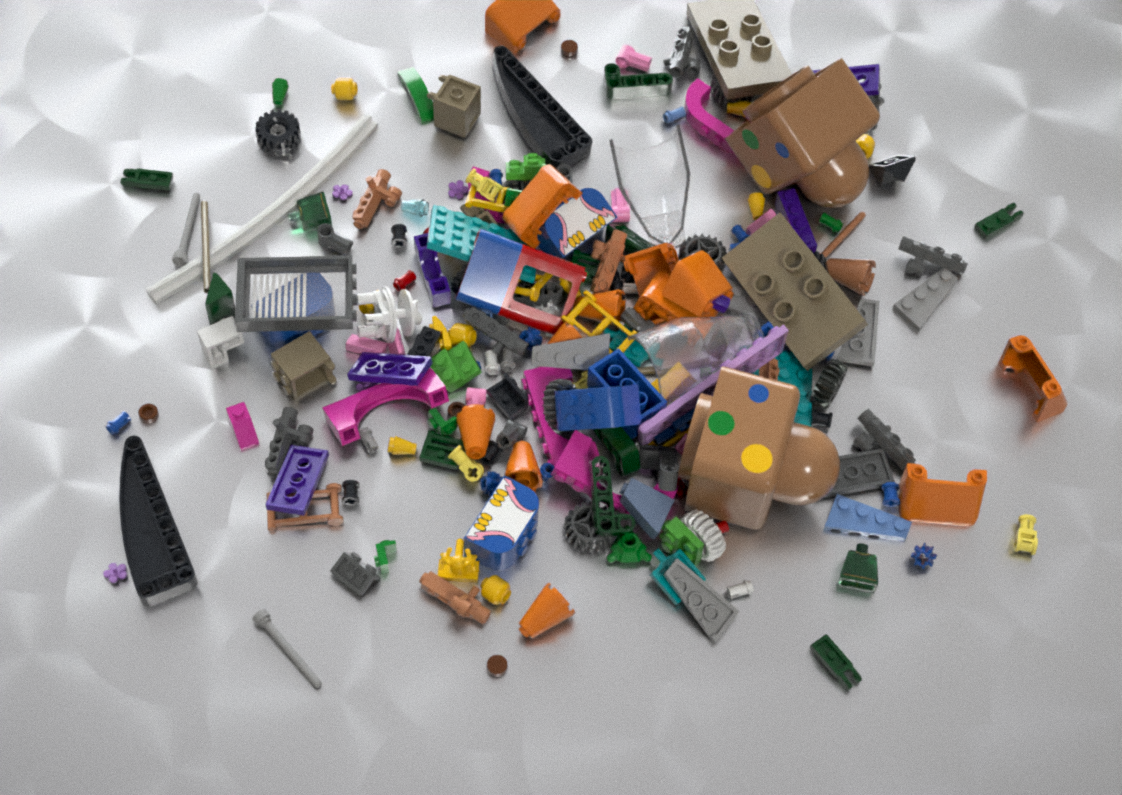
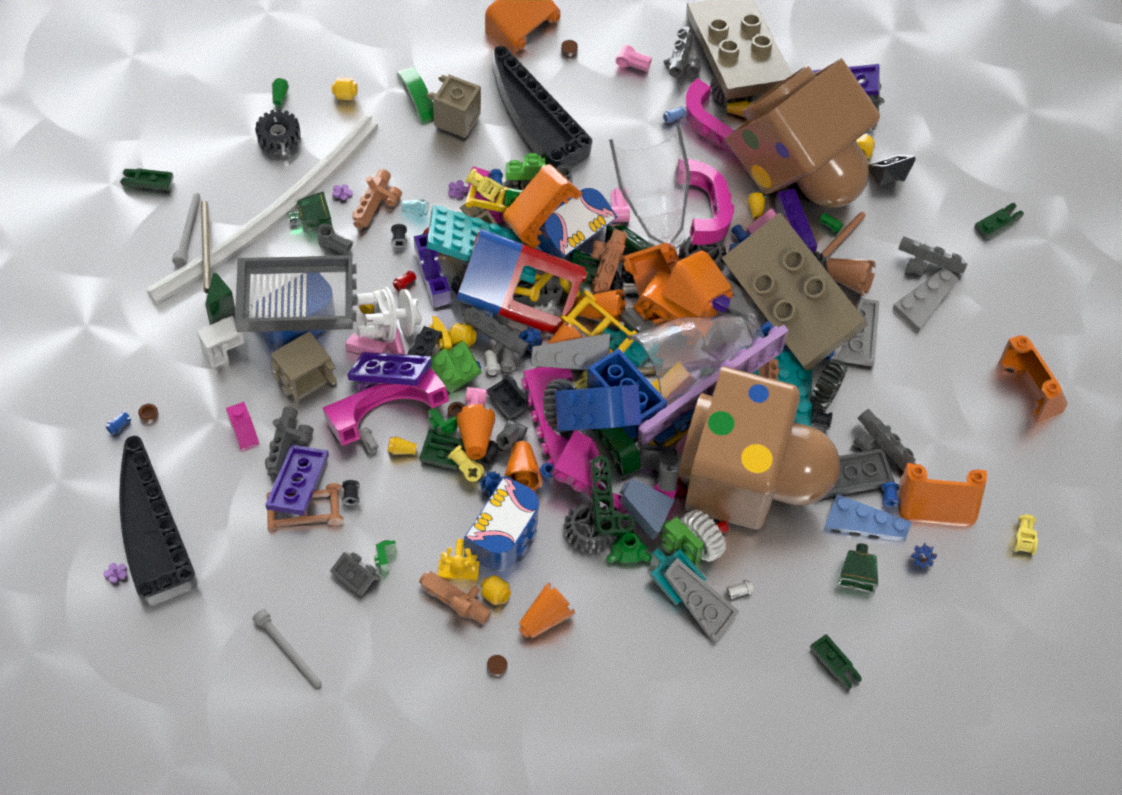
dark green beam [603,63,673,99] -> none
none -> dark pink arch [677,159,734,245]

